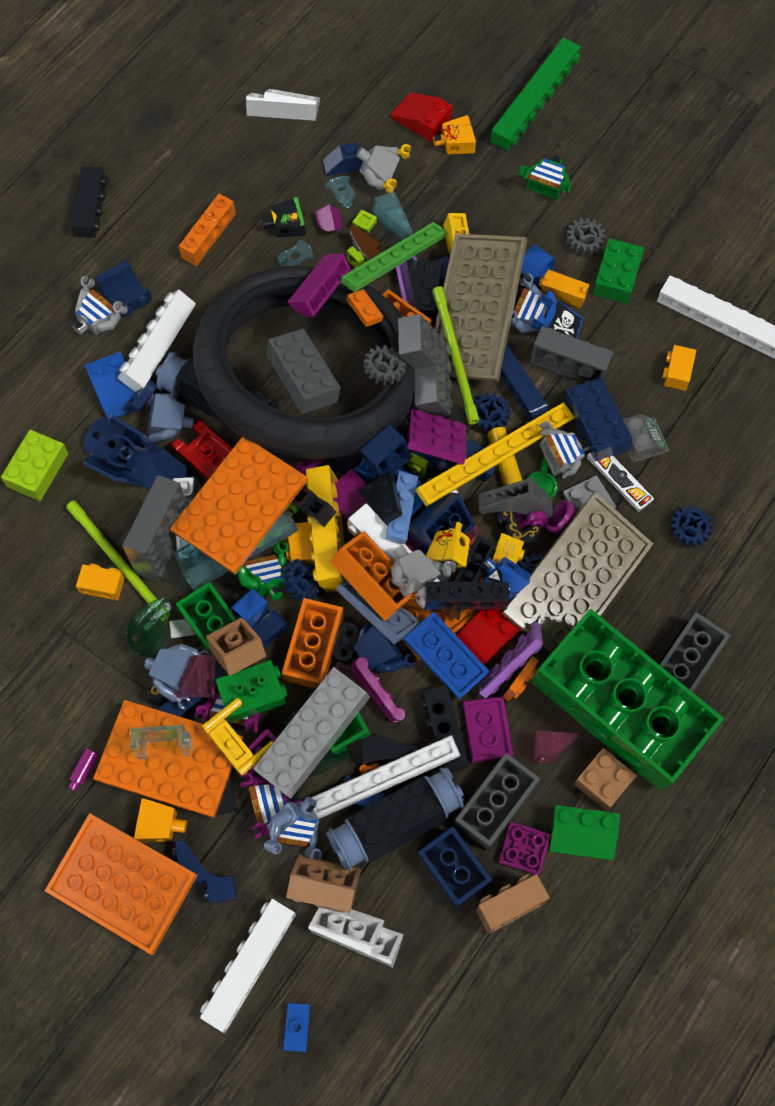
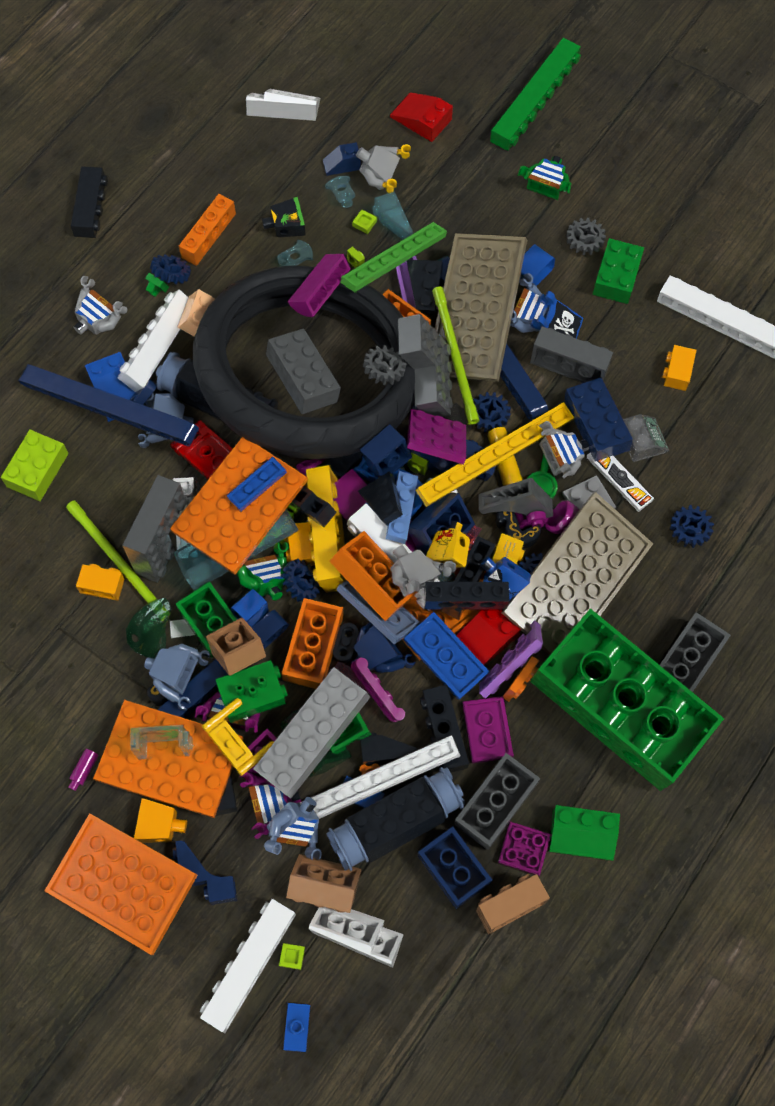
dark blue piece [83,414,187,489] -> none
dark blue panel [95,260,152,318] -> none
clear pink wing [176,655,215,697] -> none
magenta brick [315,204,342,232] -> none
orange plate [346,289,383,327] -> none
reddish brown slope [350,224,383,277] -> none
light orange torso [433,115,476,154] -> none
yellow hinge [443,213,469,255] -> none
clear pink slope [533,731,578,764] -> none
light orange brick [538,270,589,309] -> none
medium nougat brick [574,748,637,812] -> none
none -> dark blue beam [19,364,199,446]
none -> green tile [145,273,169,297]
none -> dark blue gear [150,254,191,284]
none -> light nougat slope [178,289,215,337]
none -> blue tile [227,457,287,512]
none -> lime plate [279,943,305,970]

